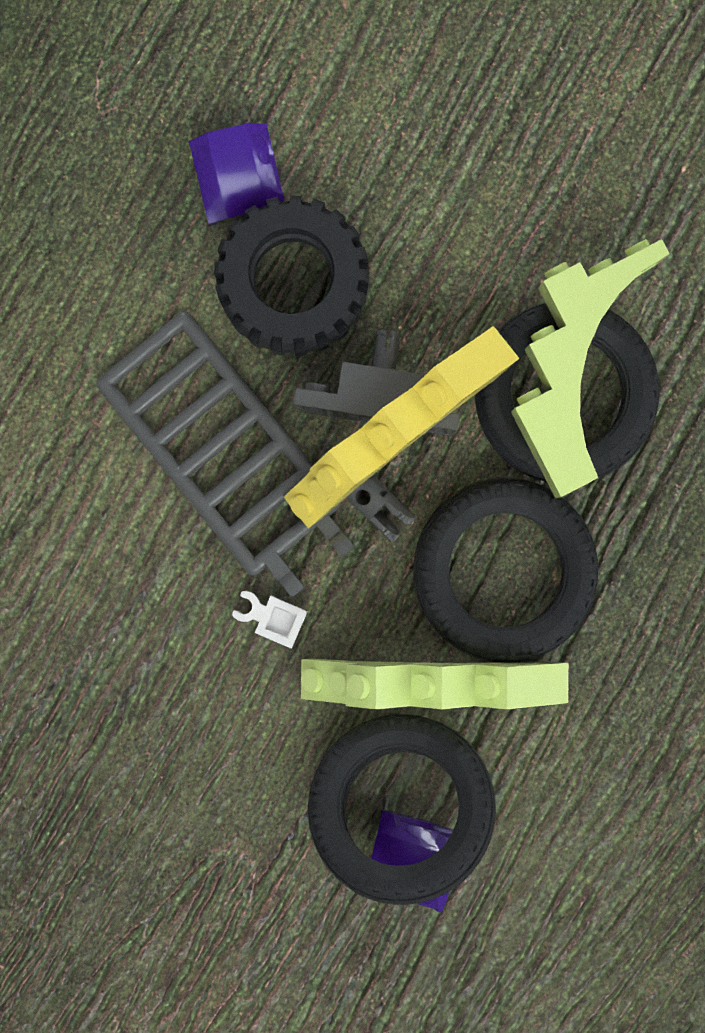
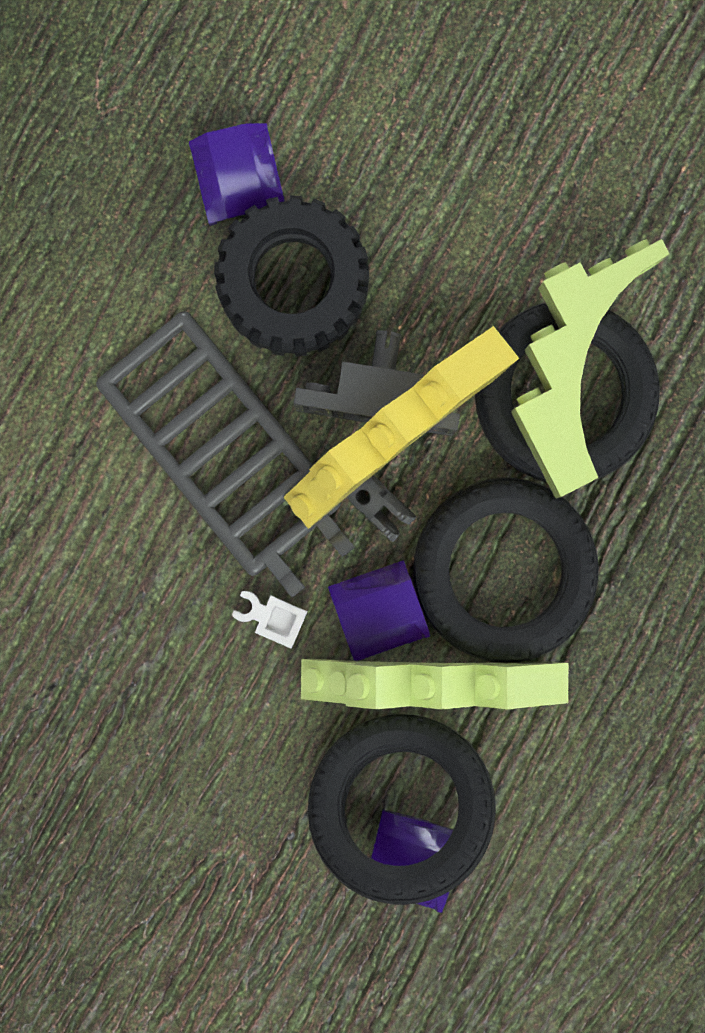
none -> dark purple slope [328,560,430,661]

